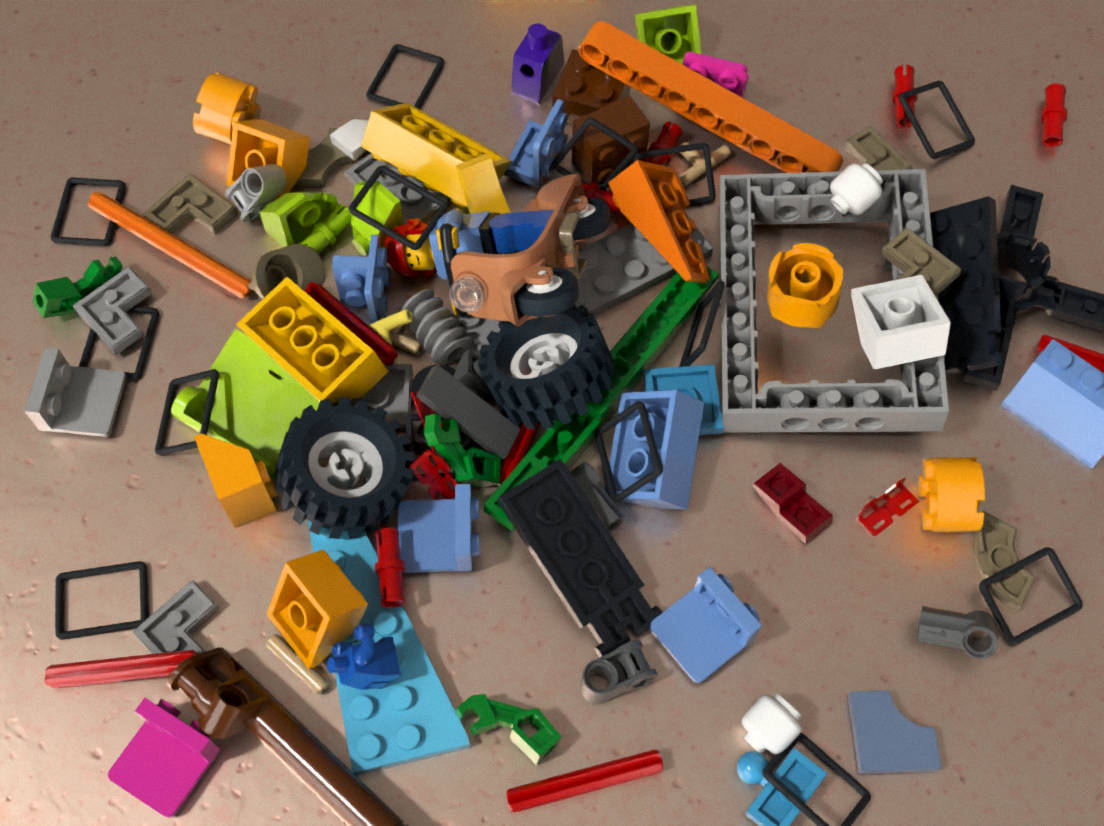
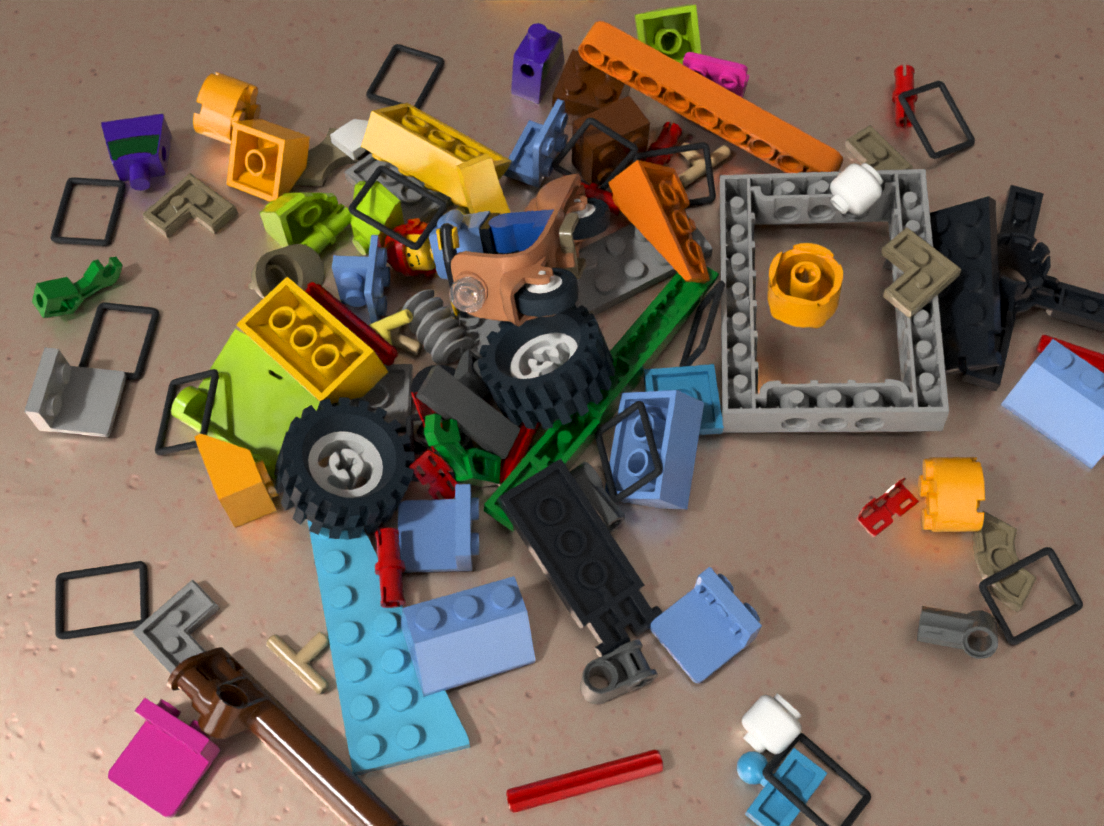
axle [44,650,198,688] -> none
light grey tile [73,266,152,355] -> none
orange axle [88,192,253,298] -> none
light grey piece [225,164,286,223] -> none
light orange slope [266,549,368,669] -> none
blue piece [327,624,401,690] -> none
green piece [455,694,562,765] -> none
dark red slope [754,463,833,544] -> none
sand blue tile [847,690,942,775] -> none
white slope [851,275,950,370] -> none
red pin [1041,83,1067,147] -> none
none -> dark purple torso [101,114,172,191]
none -> medium blue slope [401,576,535,697]

